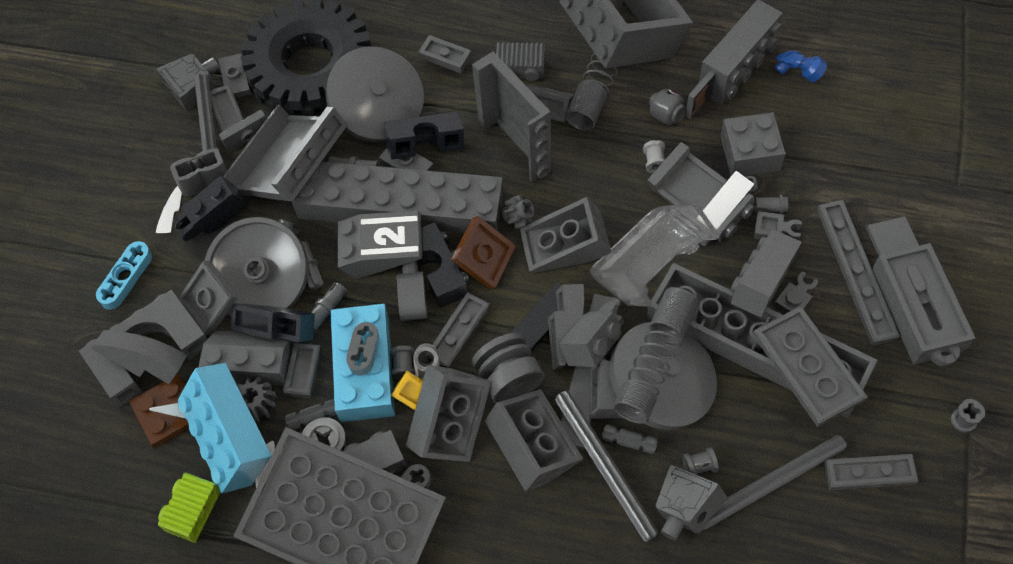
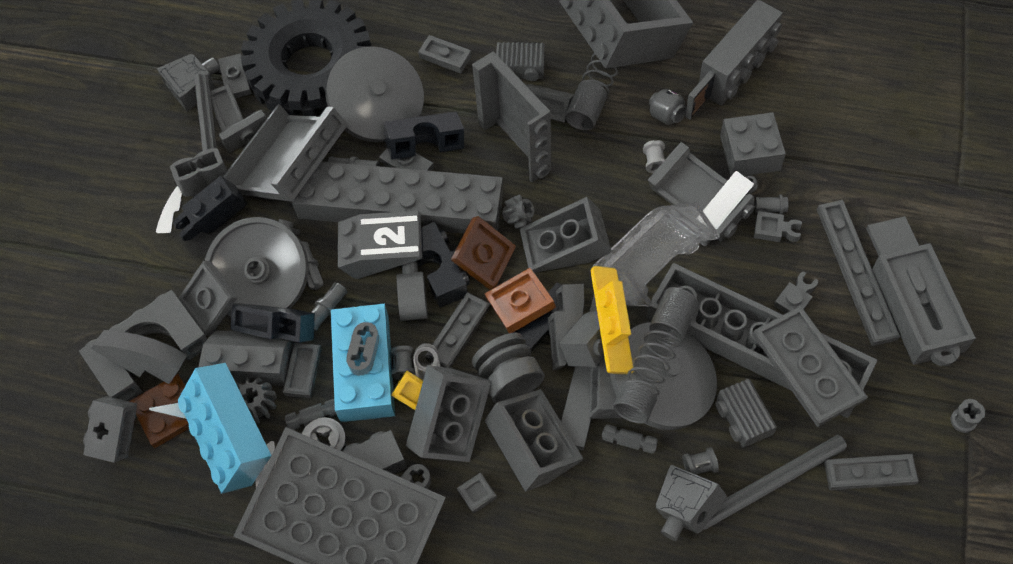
medium azure beam [96,241,152,310] -> none
lime brick [158,472,220,543] -> none
dark grey axle [555,390,658,542] -> none
dark grey brick [730,229,802,317] -> none
blue arm [775,51,827,82] -> none
none -> dark grey brick [83,396,137,463]
none -> dark grey tile [457,473,497,514]
none -> plate [485,268,556,333]
none -> yellow bracket [591,266,634,374]
none -> dark grey brick [716,379,777,448]

